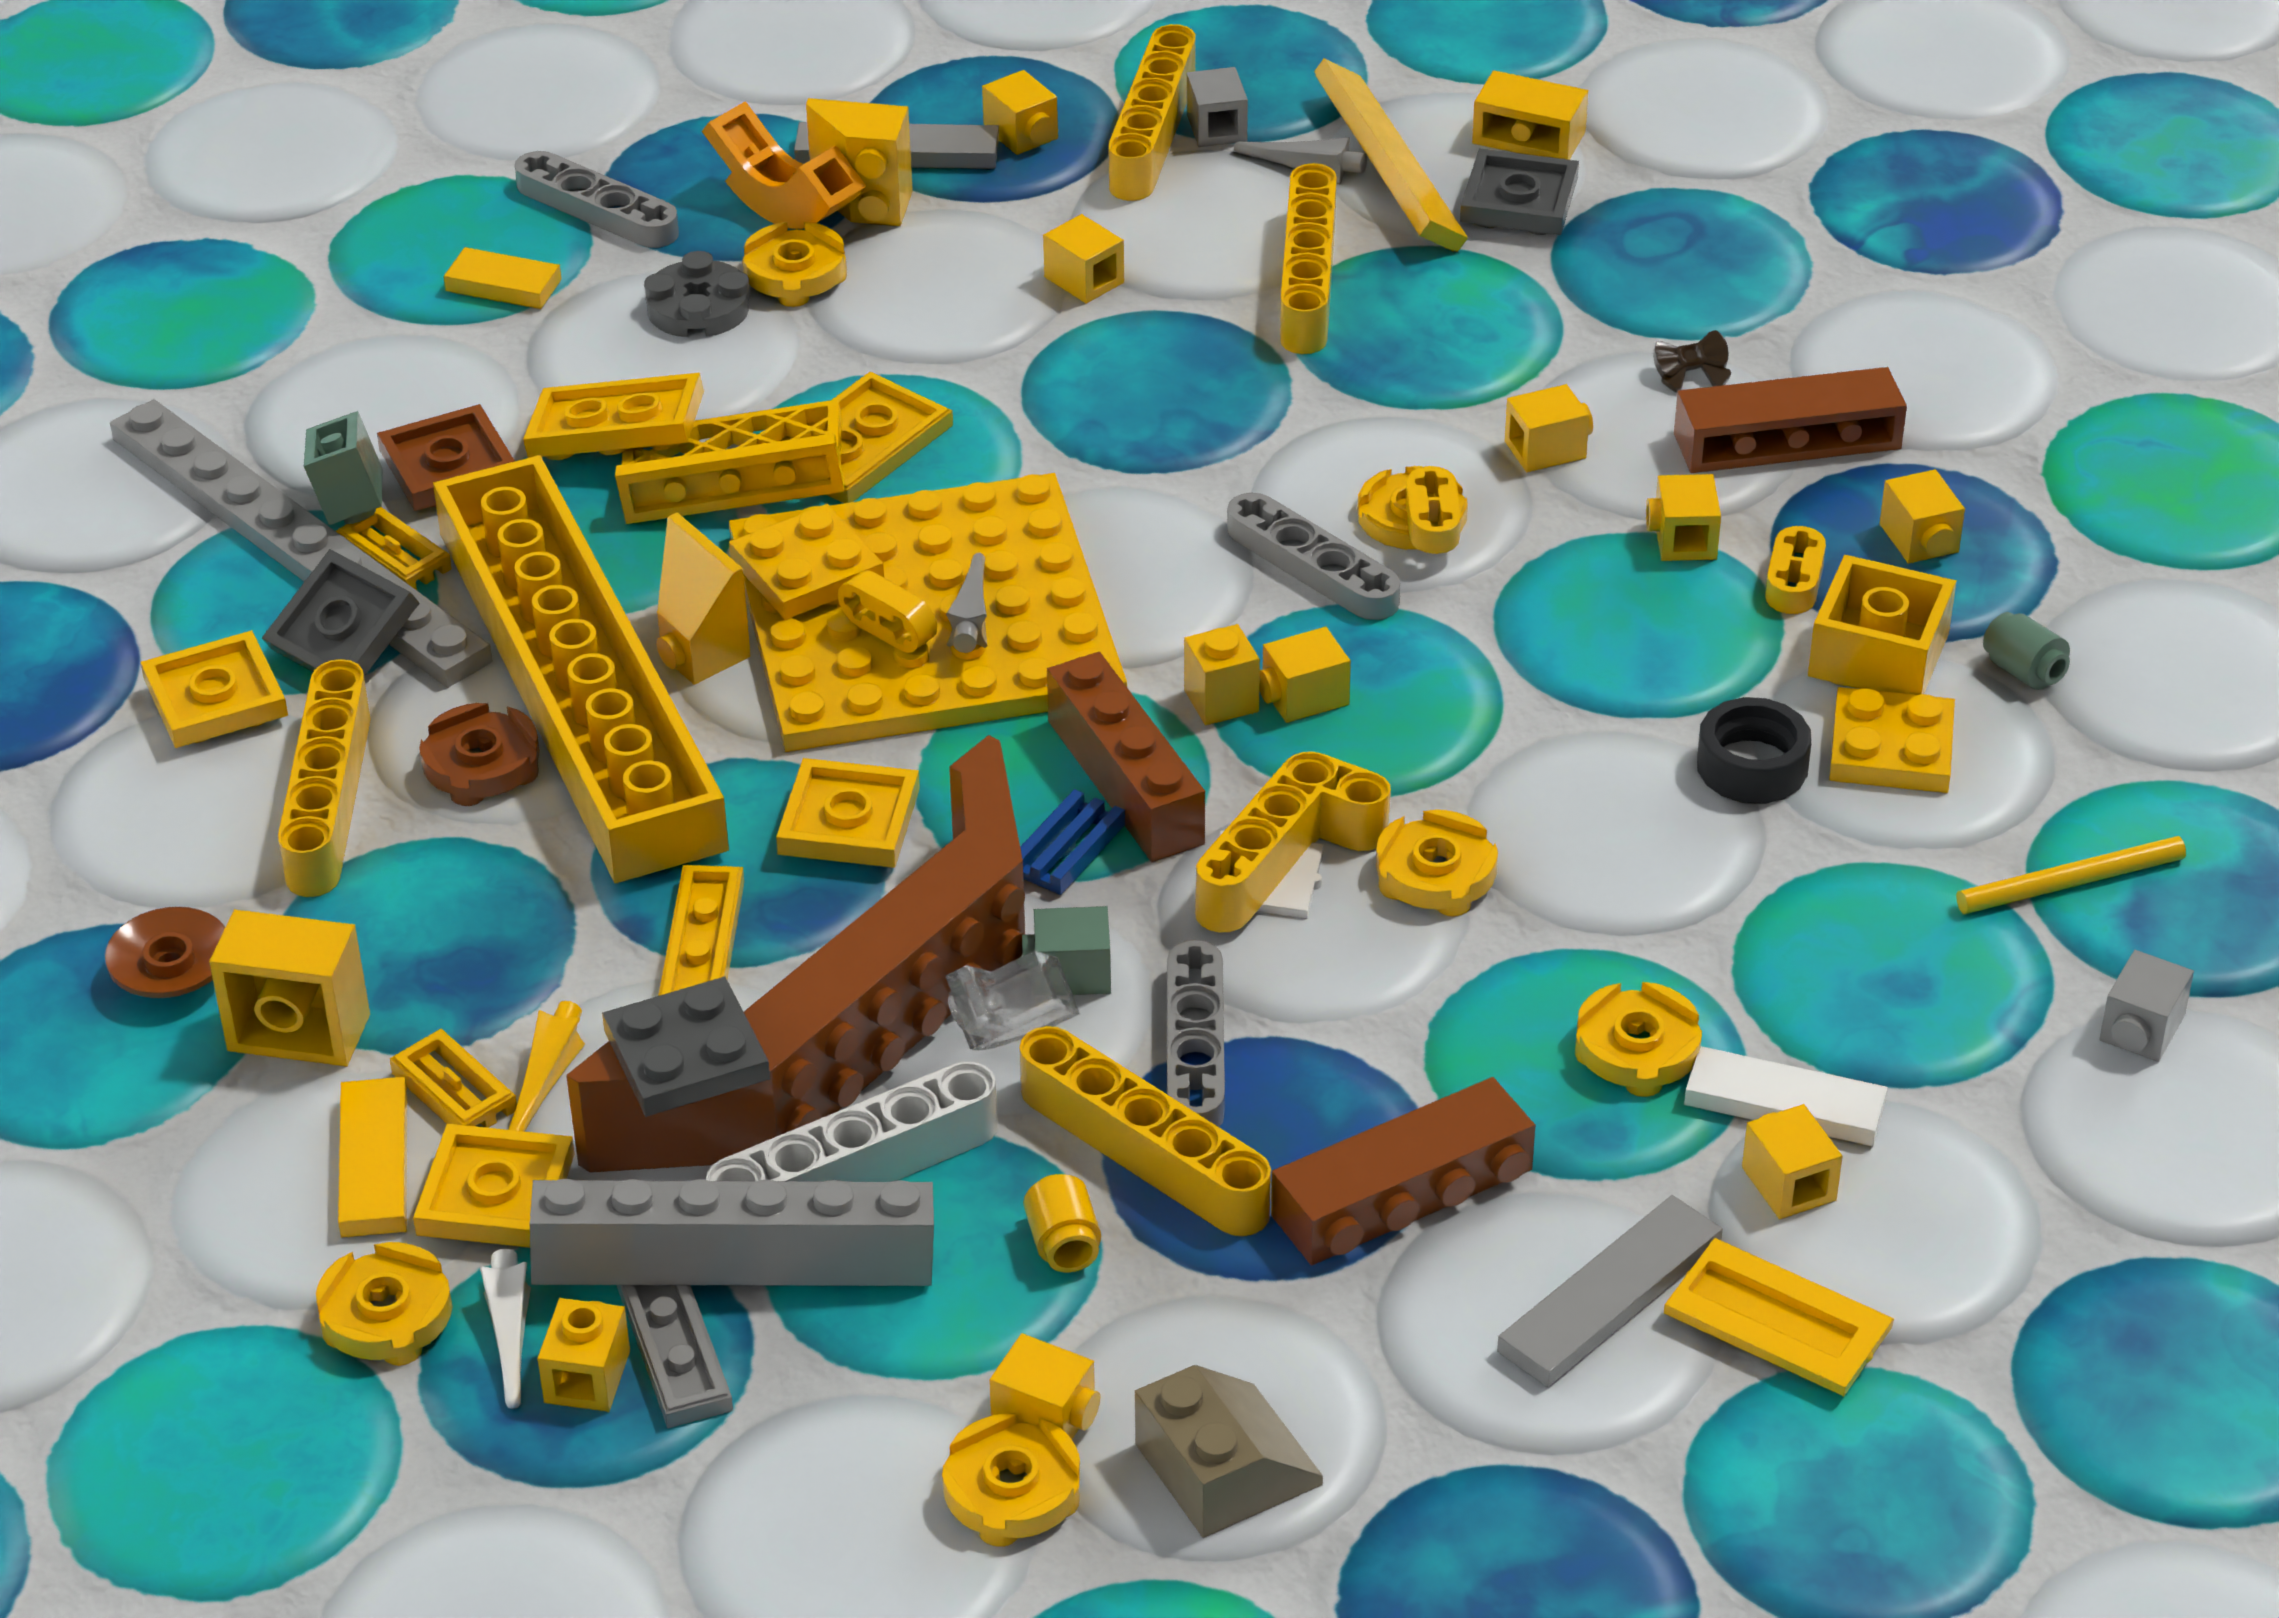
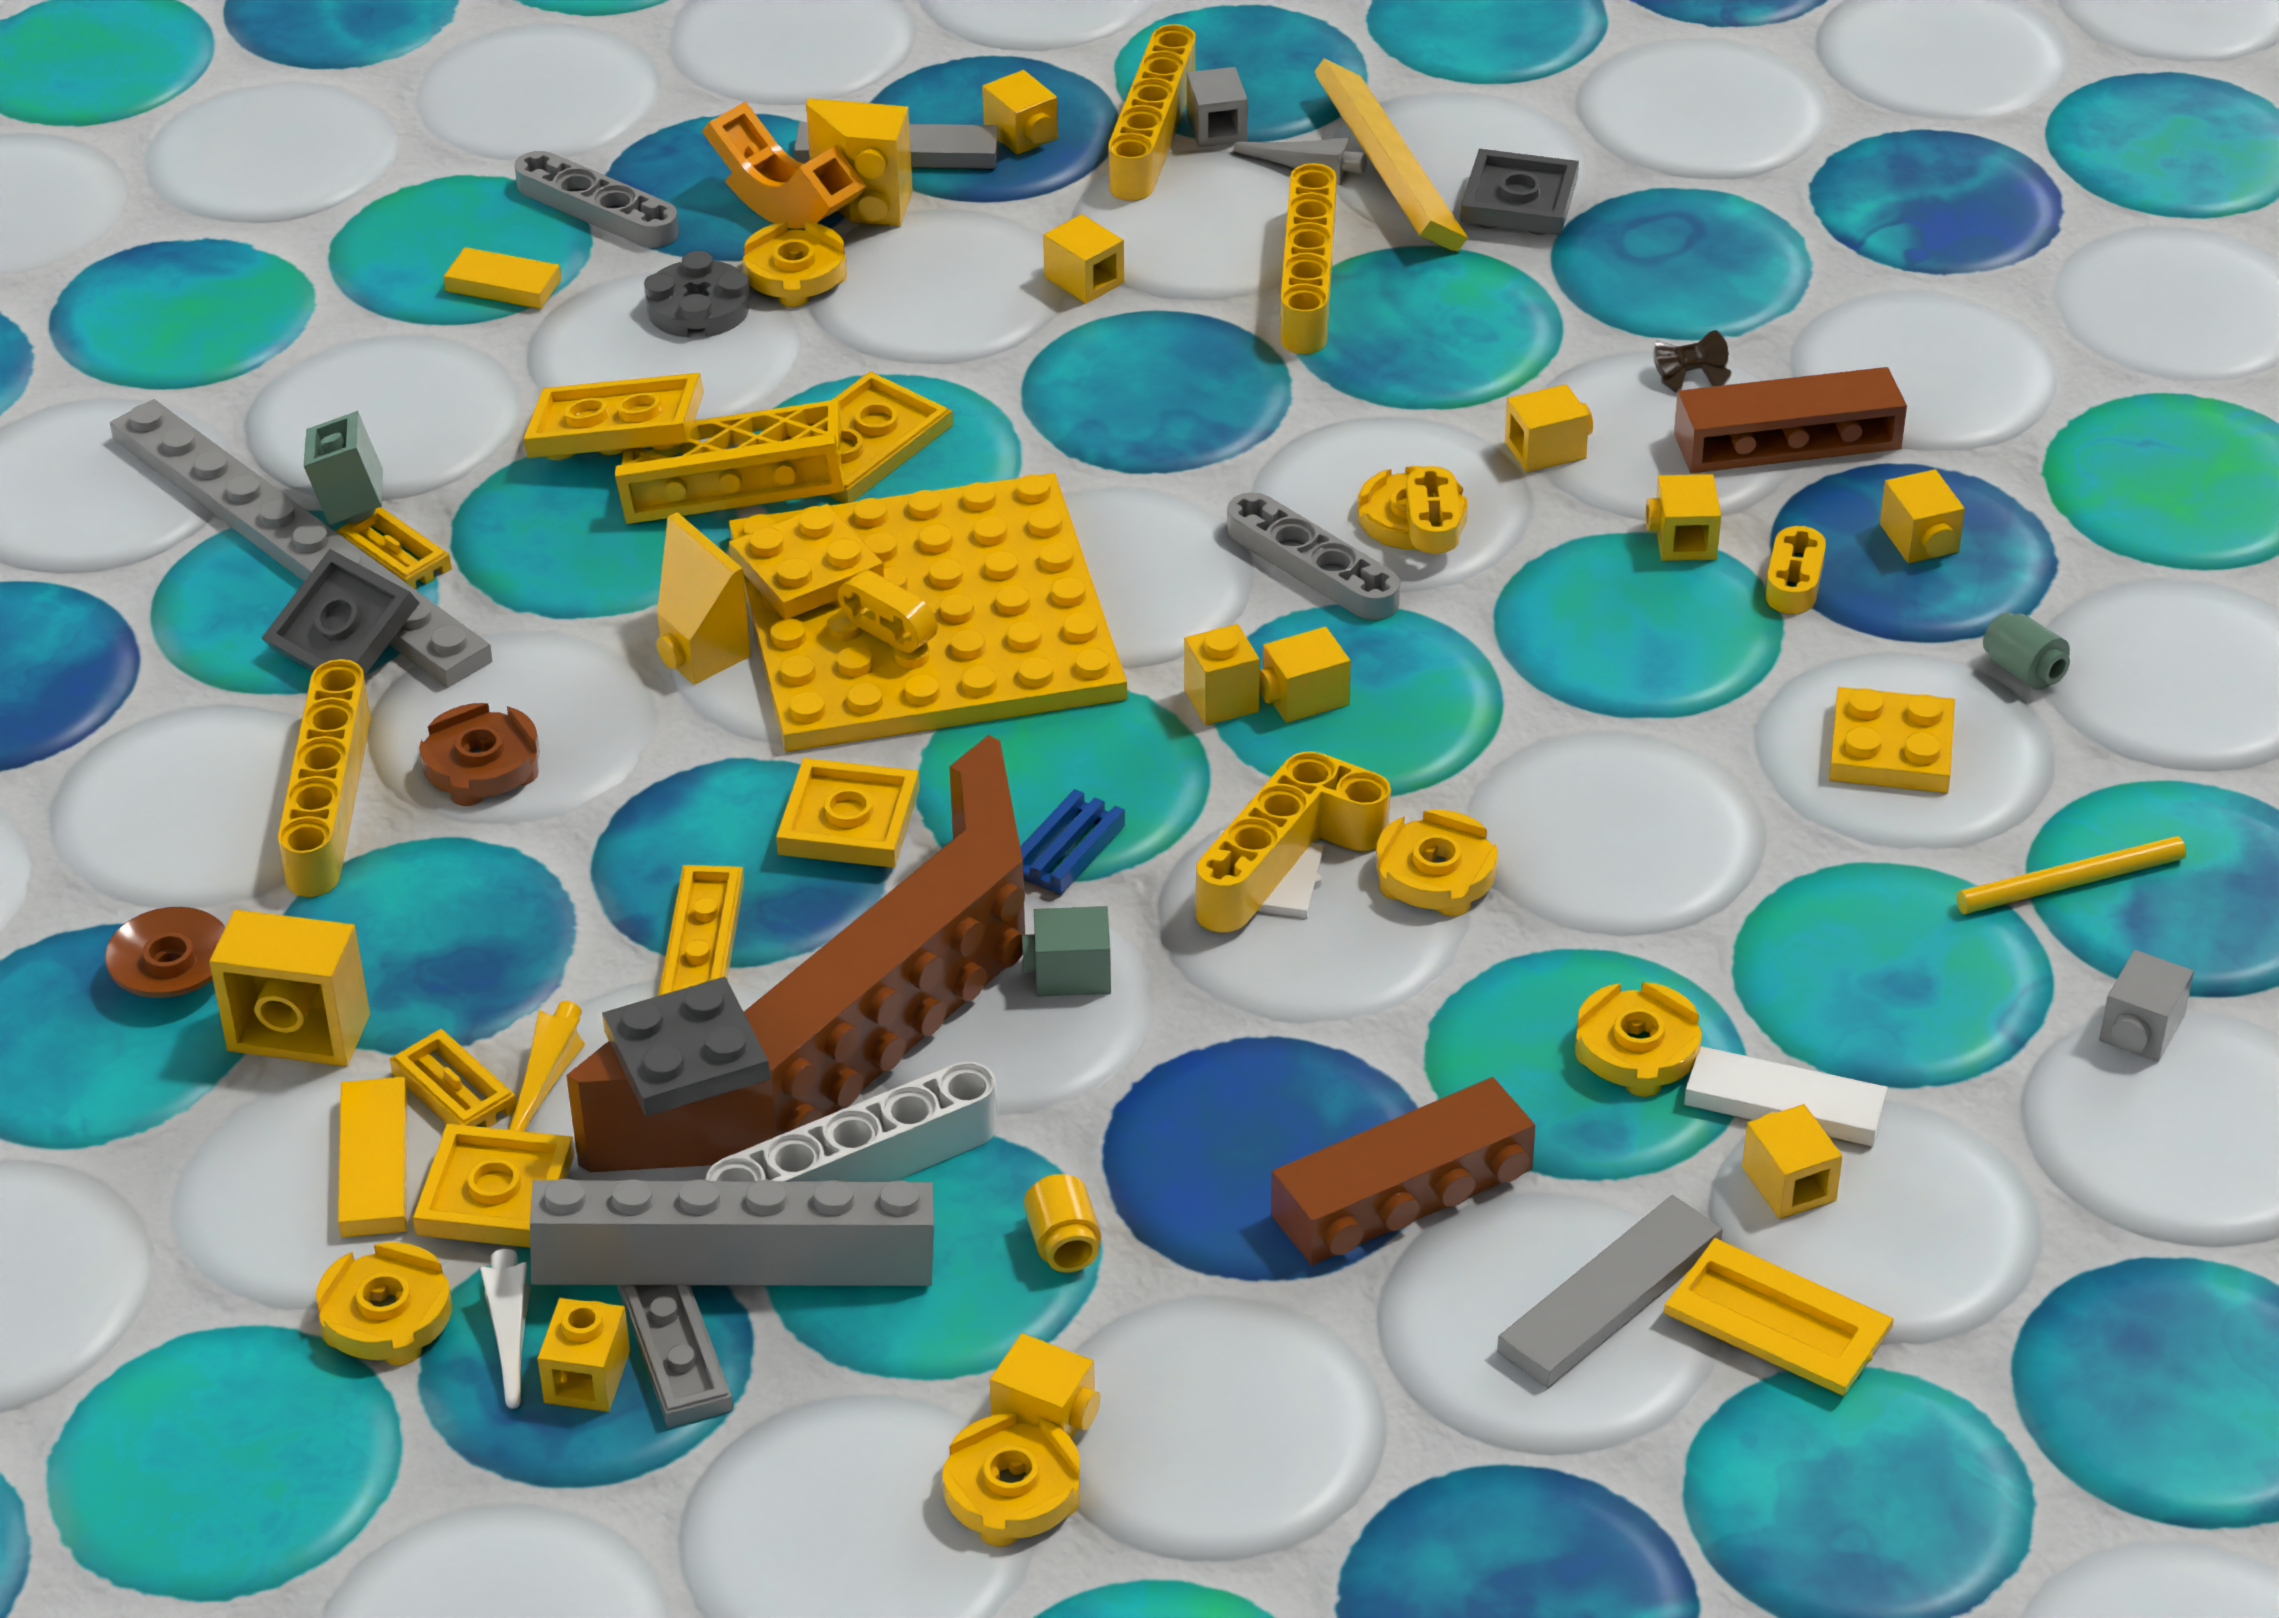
yellow plate [140,630,288,748] -> none
dark orange plate [377,404,515,511] -> none
yellow brick [433,455,729,883] -> none
light grey piece [946,553,988,653] -> none
clear brick [946,951,1080,1050] -> none
yellow beam [1019,1026,1271,1236] -> none
dark orange brick [1047,651,1205,863] -> none
dark tan slope [1135,1365,1323,1538] -> none
light grey beam [1167,940,1225,1127] -> none
yellow brick [1472,70,1589,160] -> none
black tyre [1697,697,1812,804] -> none
yellow brick [1808,554,1957,695] -> none

